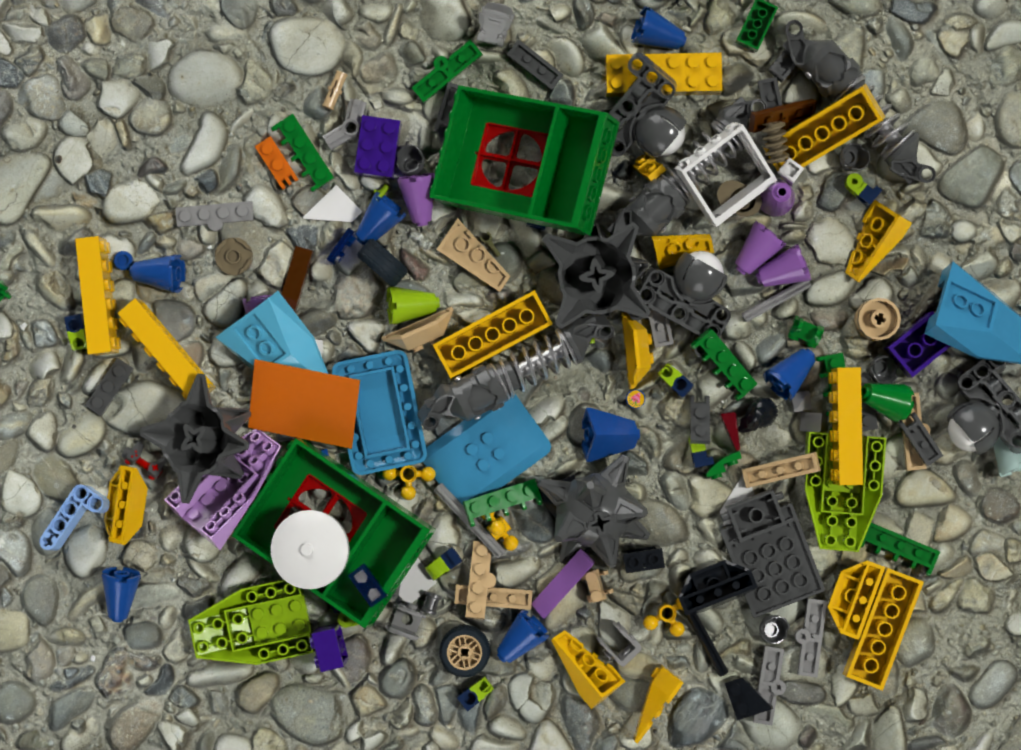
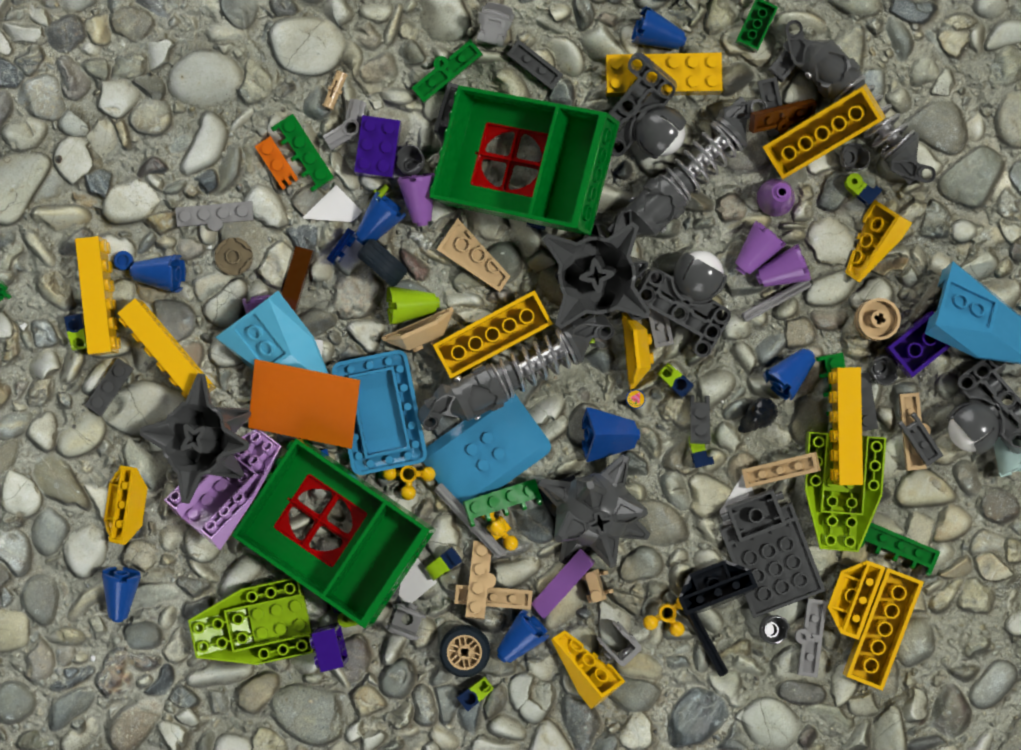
light blue beam [40,485,110,551] -> none
dark grey piece [121,442,167,480] -> none
white dish [271,510,349,589] -> none
clear blue piece [348,564,388,608] -> none
flat silver bush [420,591,442,615] -> none
olive hand [480,232,501,257] -> none
black window [621,545,665,574] -> none
yellow slope [633,154,666,181] -> none
yellow wedge [633,665,684,744] -> none
yellow wing [651,234,714,269] -> none
white window [674,122,778,227] -> none
green hinge [690,328,757,401] -> none
green slope [705,451,742,480] -> none
dark tan piece [717,180,762,217] -> none
dark red slope [719,412,740,451] -> none
black wing [725,677,773,721] -> none
light grey hinge [752,645,786,726] -> none
dark tan piece [761,121,789,164] -> none
white slope [777,157,804,186] -> none
green piece [788,315,824,348] -> none
light grey slope [791,391,812,412] -> none
light grey slope [800,412,822,433] -> none
green cone [861,383,914,422] -> none

